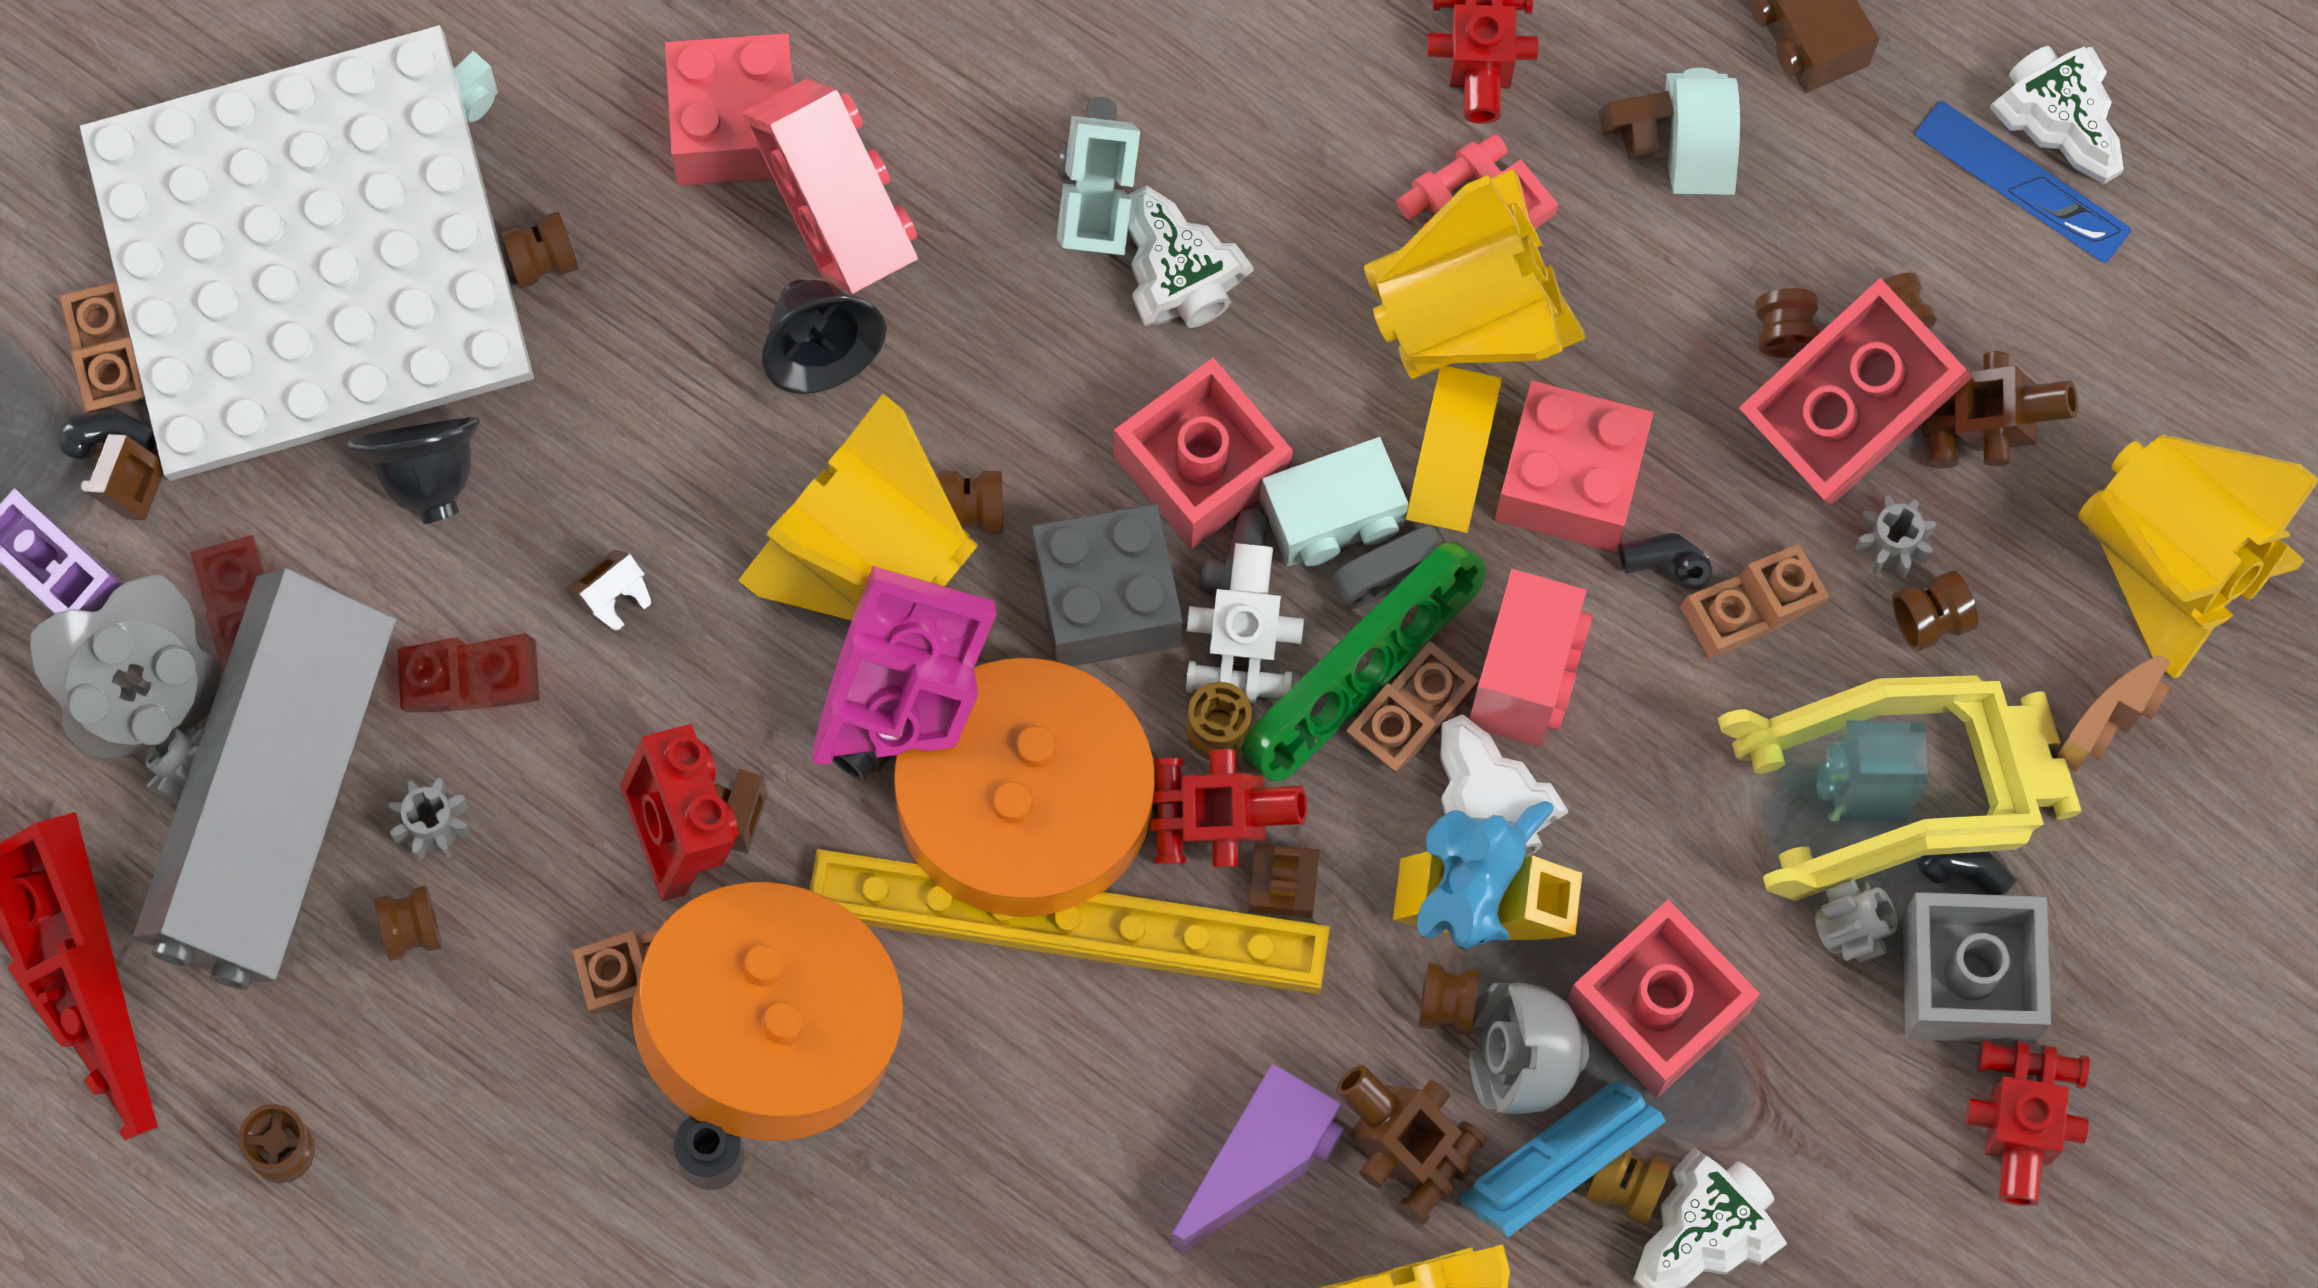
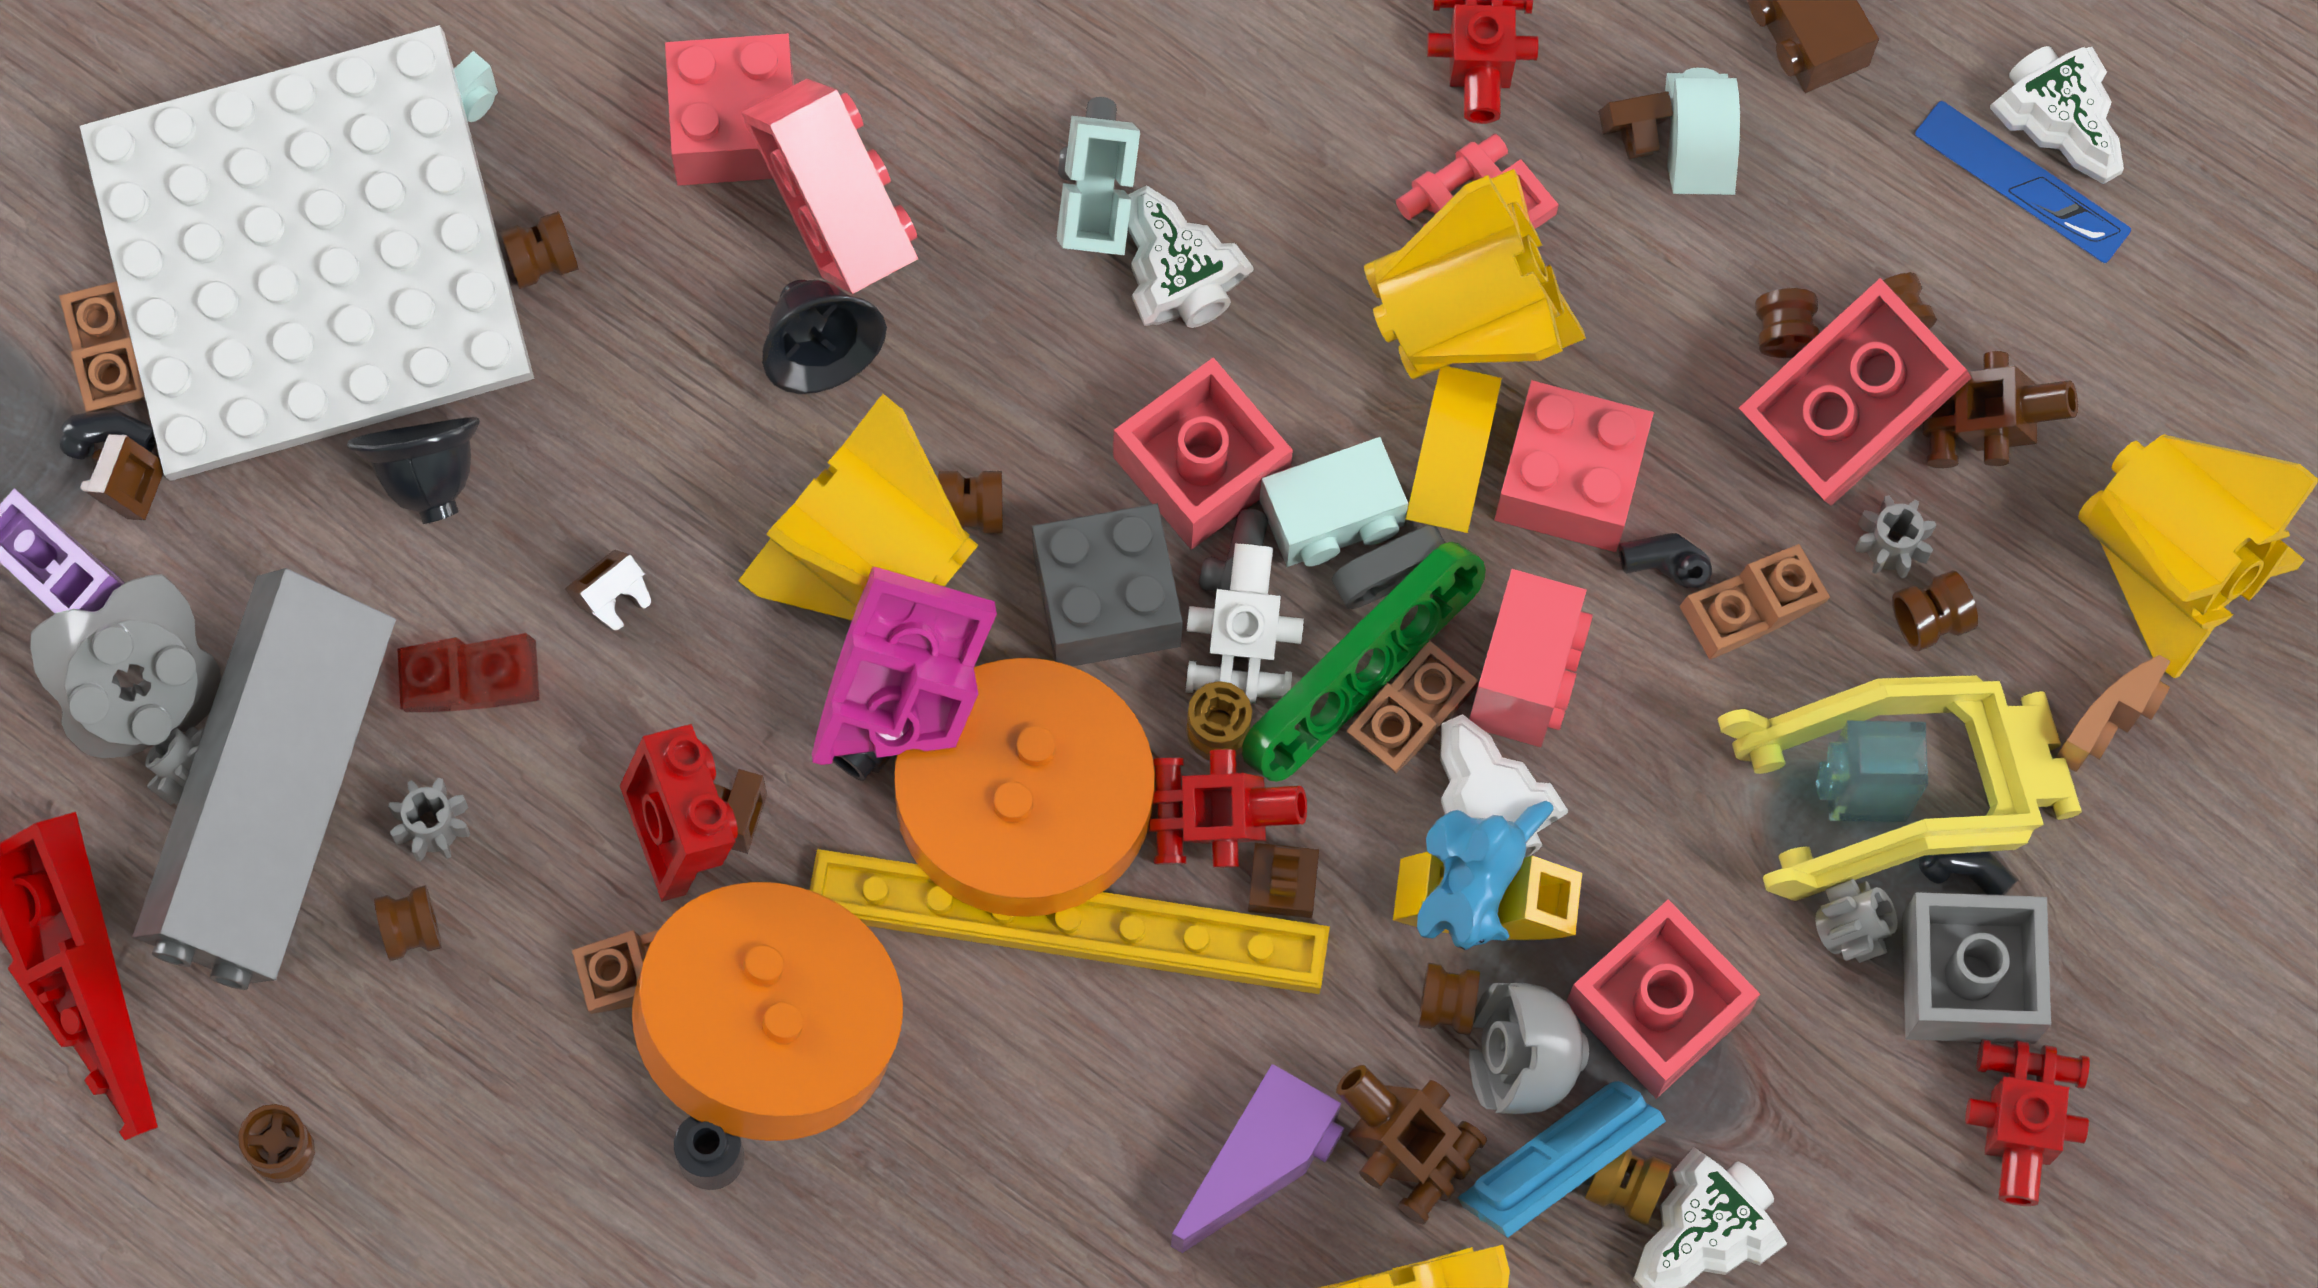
clear red slope [190,535,265,673] -> none

